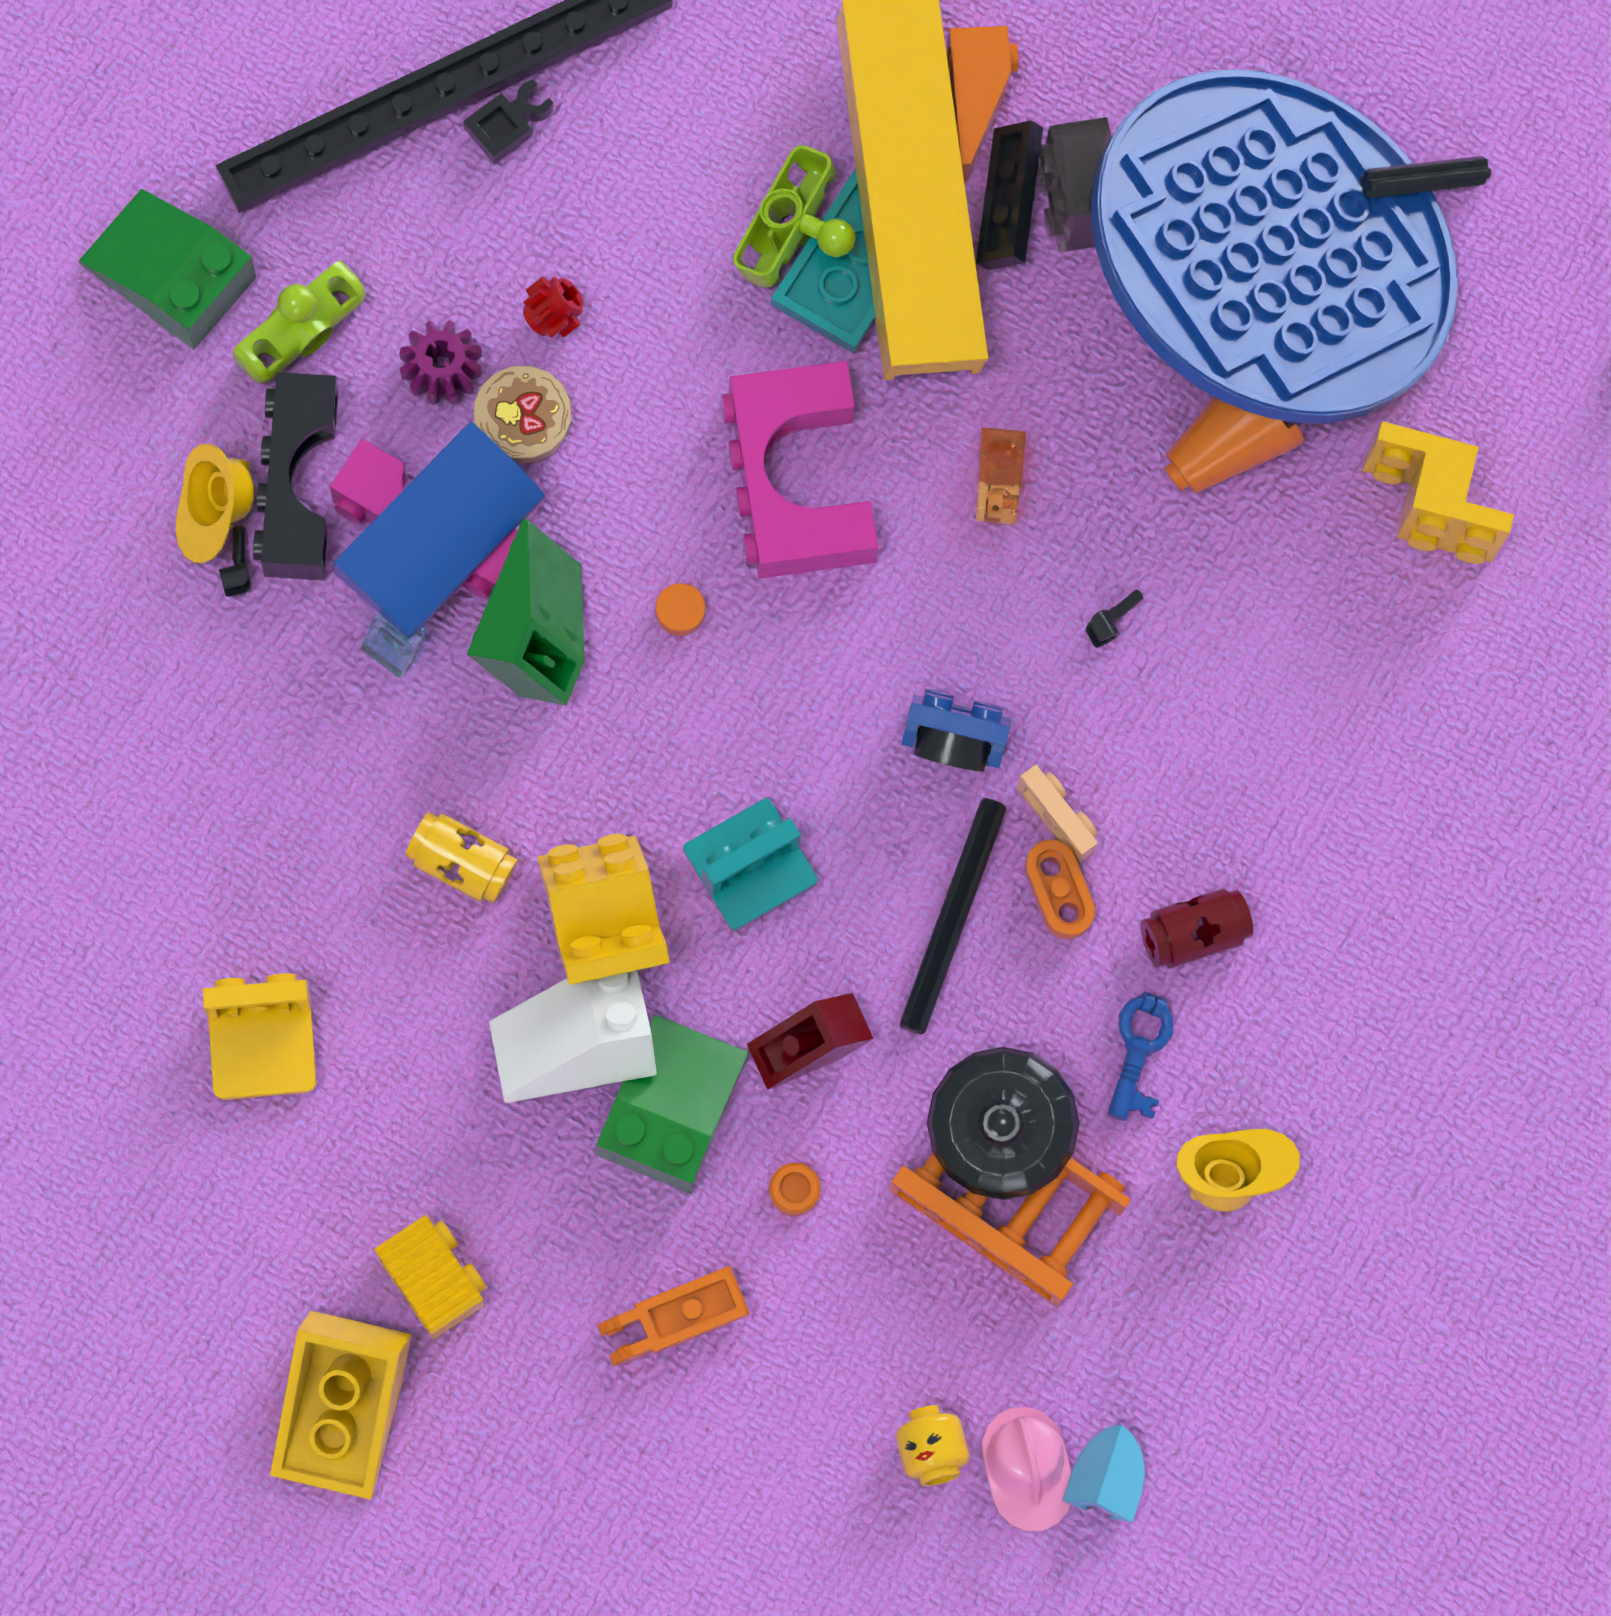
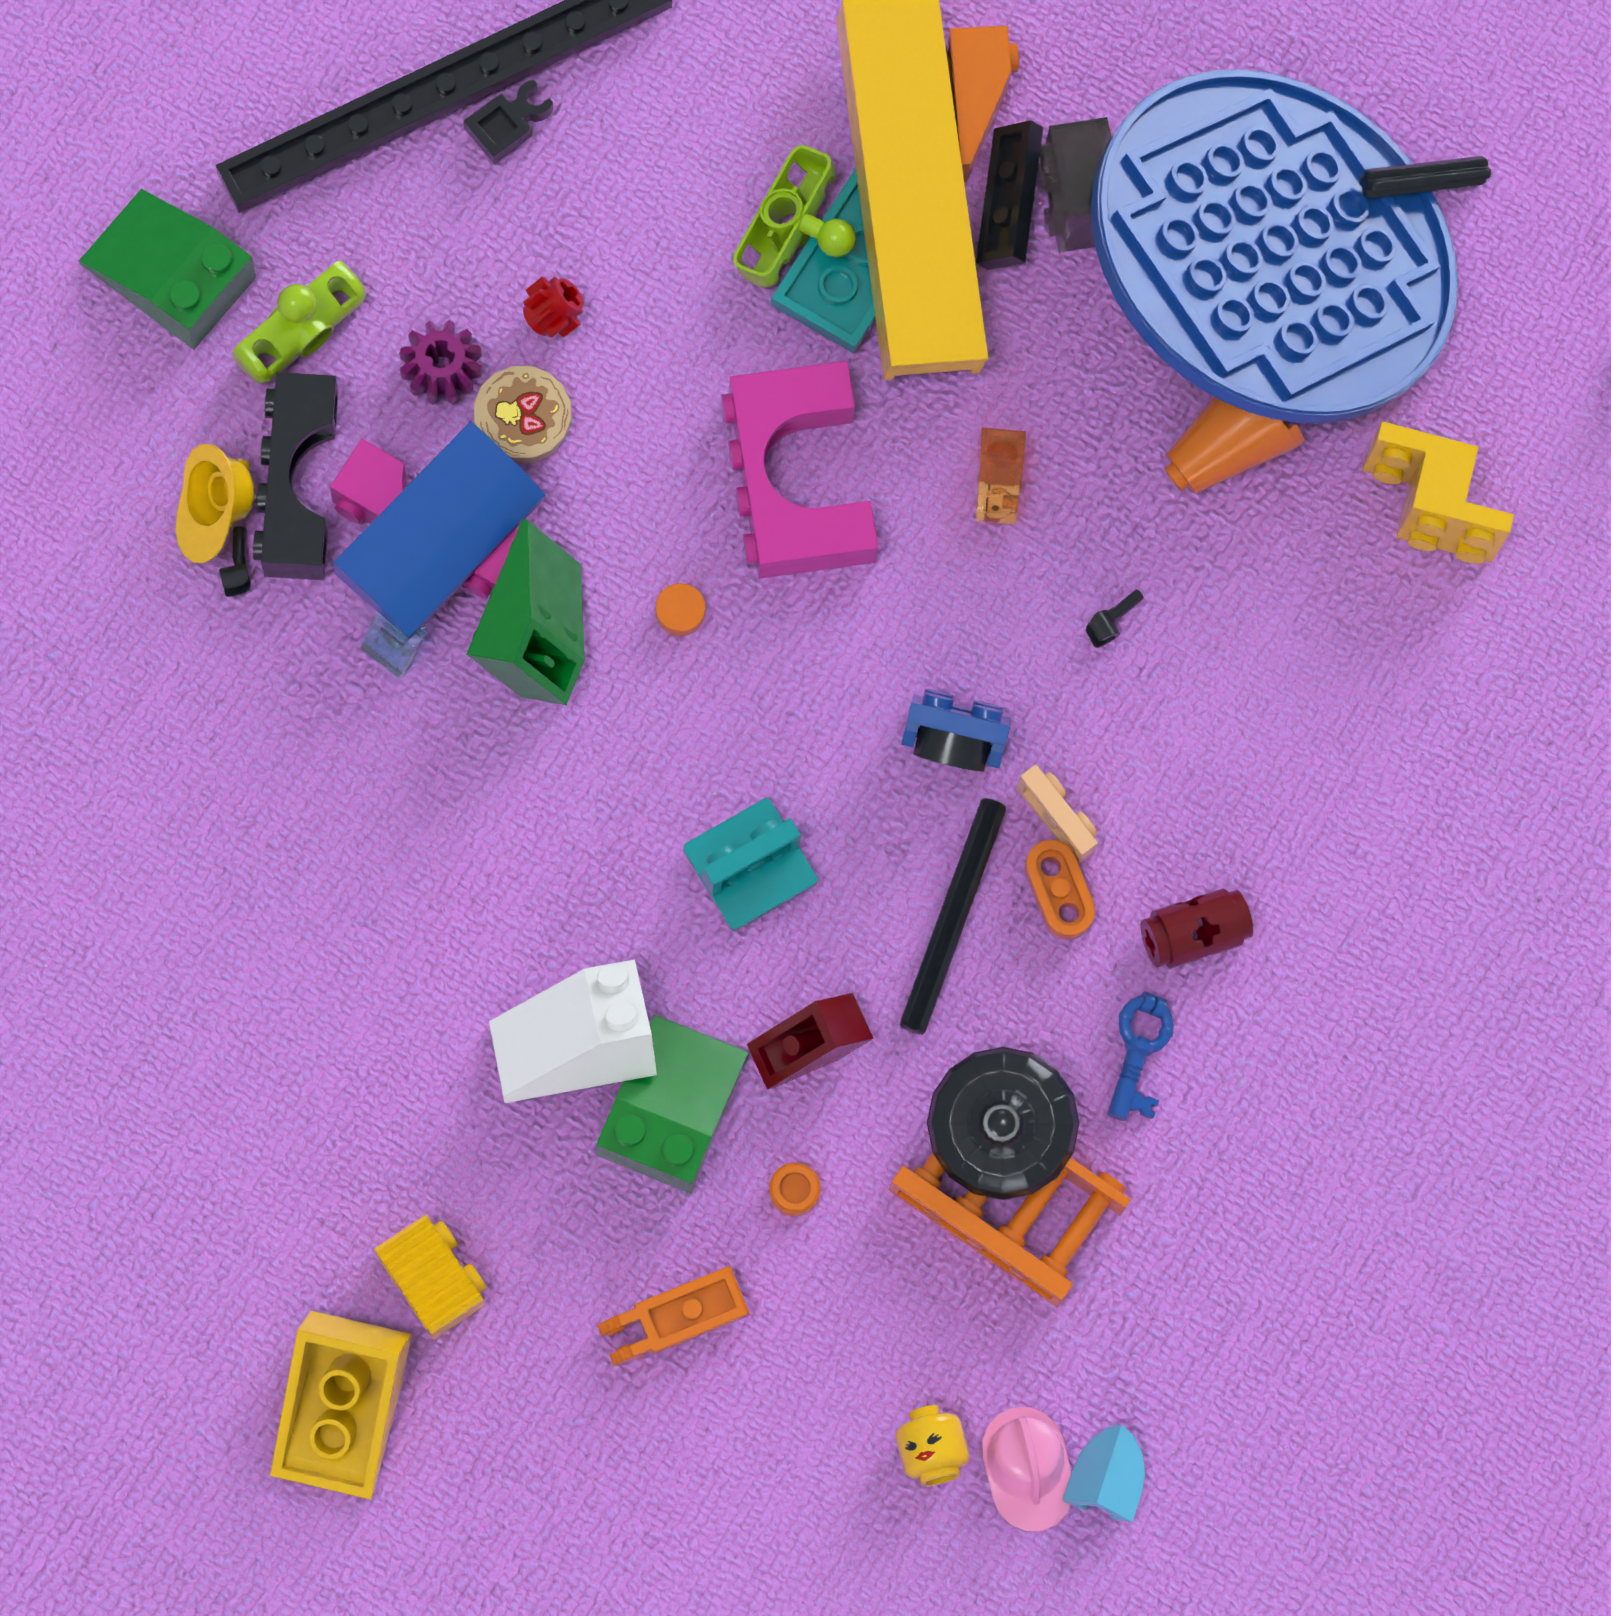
yellow bracket [202,973,317,1100] -> none
yellow piece [405,812,518,904] -> none
yellow bracket [537,834,670,985] -> none
yellow piece [1176,1129,1300,1212] -> none

